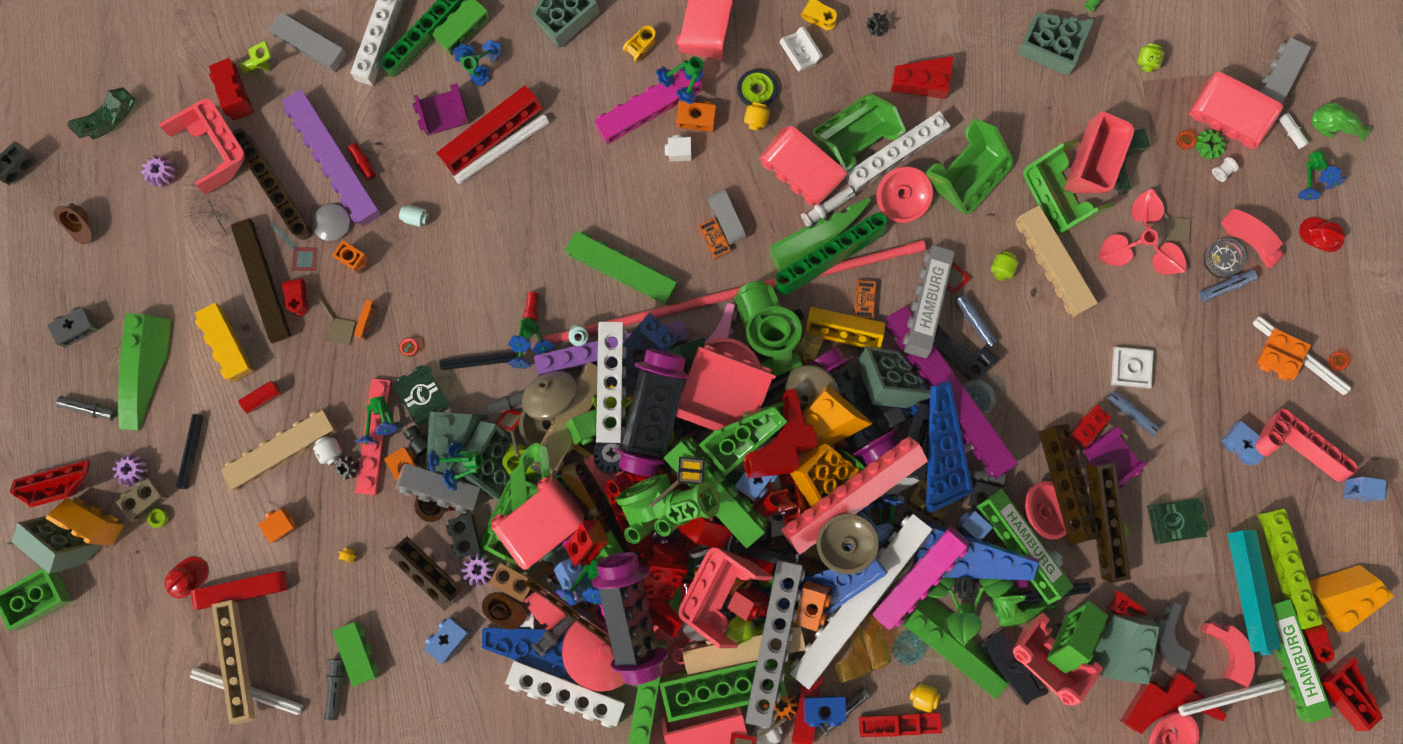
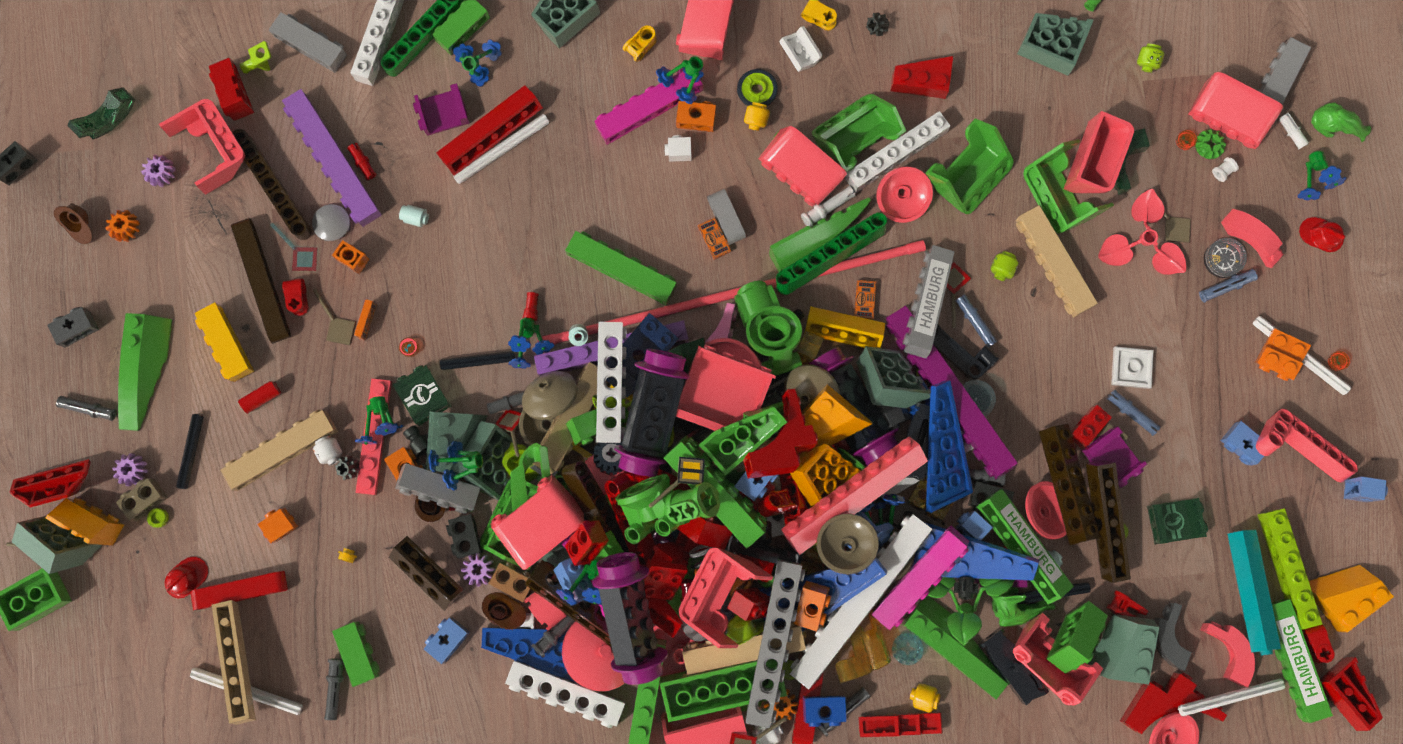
none -> orange gear [105,210,140,242]

